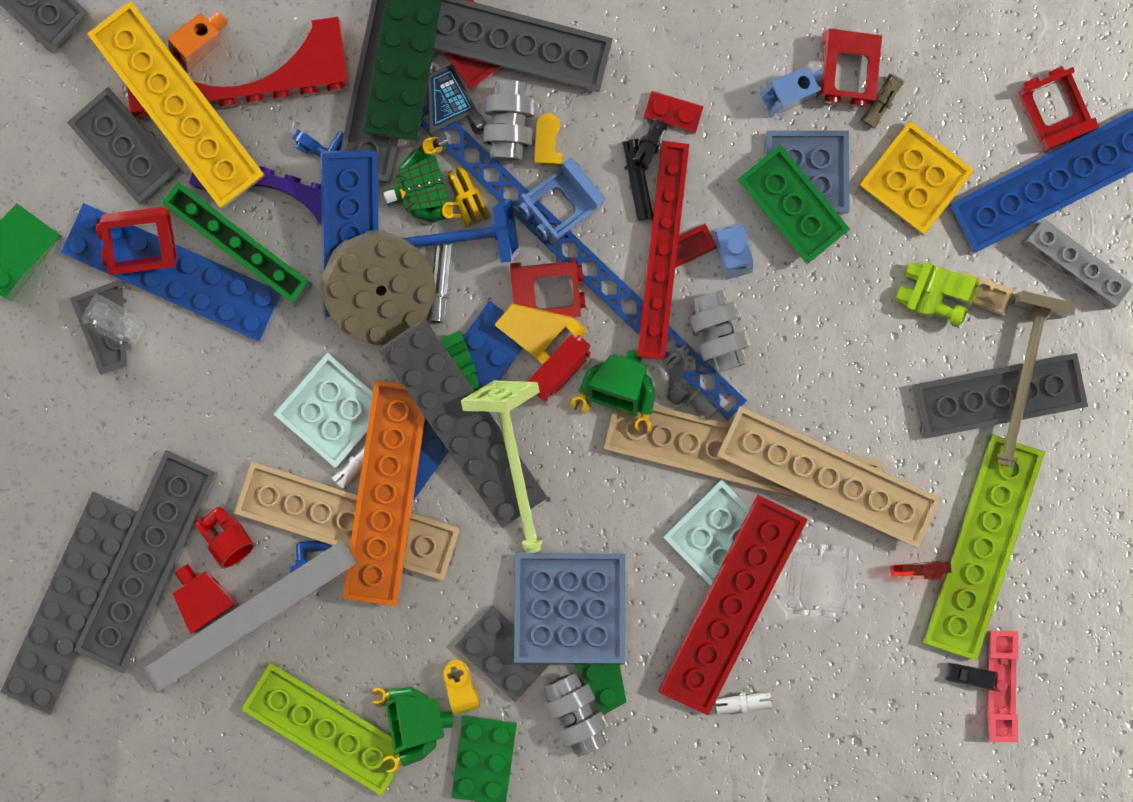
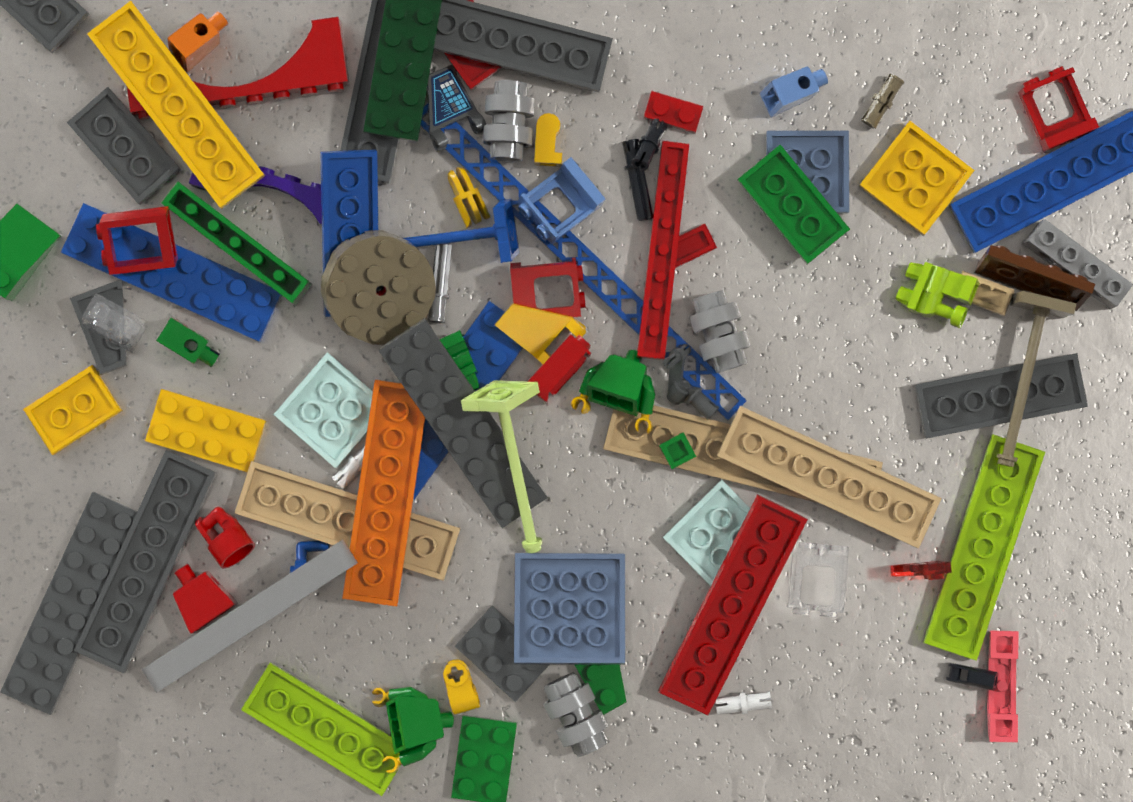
blue plate [292,129,344,157] -> none
green torso [383,136,461,223] -> none
medium blue torso [712,223,753,280] -> none
red window [816,28,882,108] -> none
none -> yellow tile [23,365,123,455]
none -> yellow plate [145,389,267,472]
none -> green torso [156,317,220,367]
none -> green plate [659,432,696,469]
none -> reddish brown plate [974,245,1095,311]

